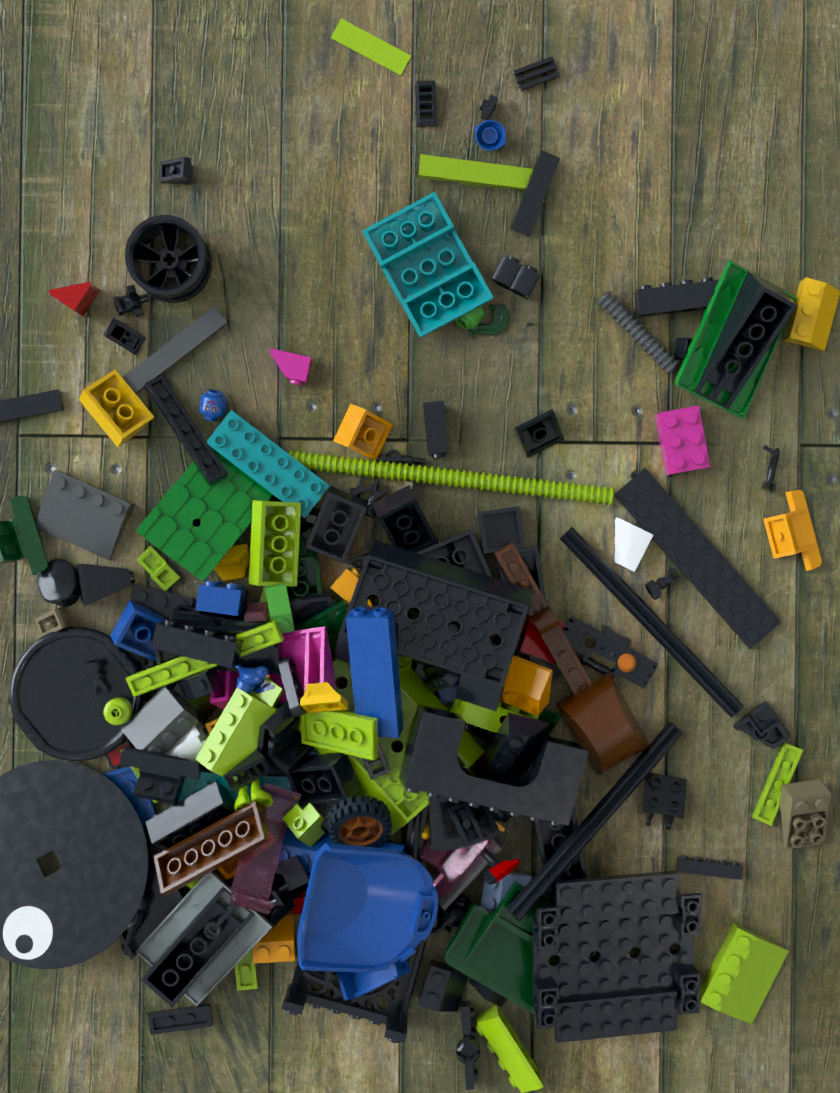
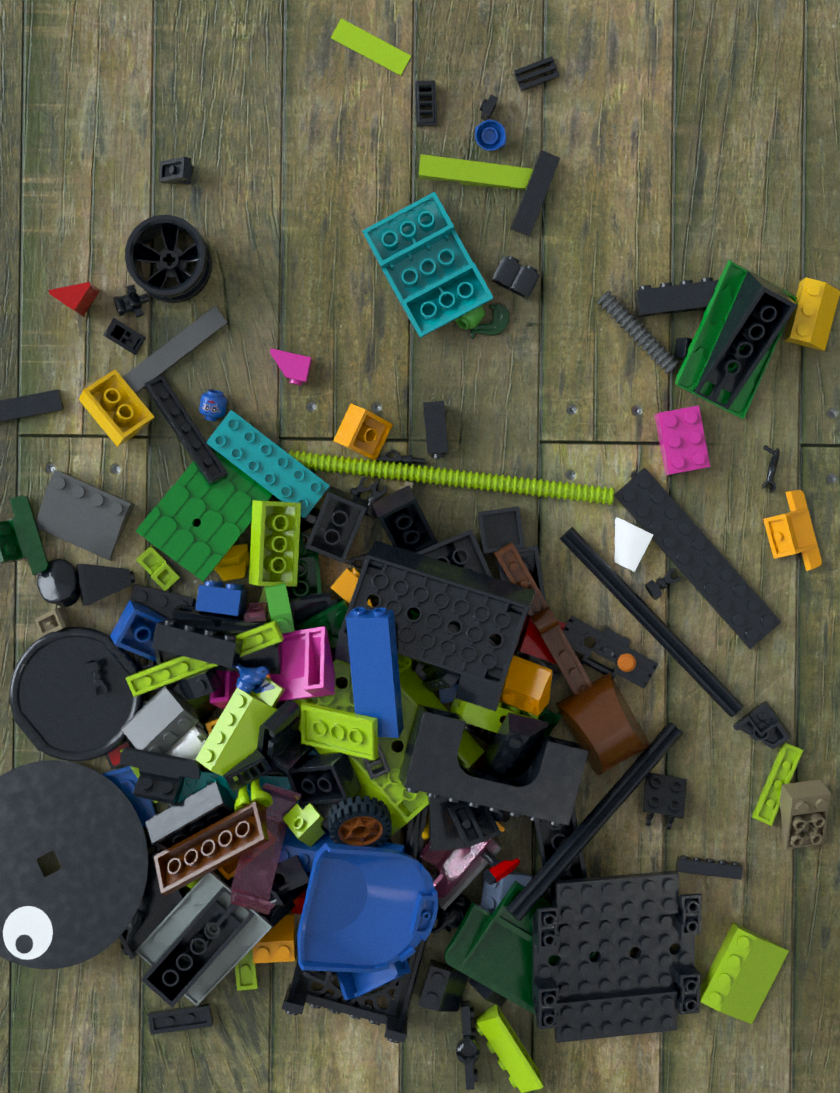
lime head [104,697,133,726] -> none
black beam [278,656,307,717] -> none
yellow slope [300,682,348,713] -> none
black slope [513,409,565,458] -> none

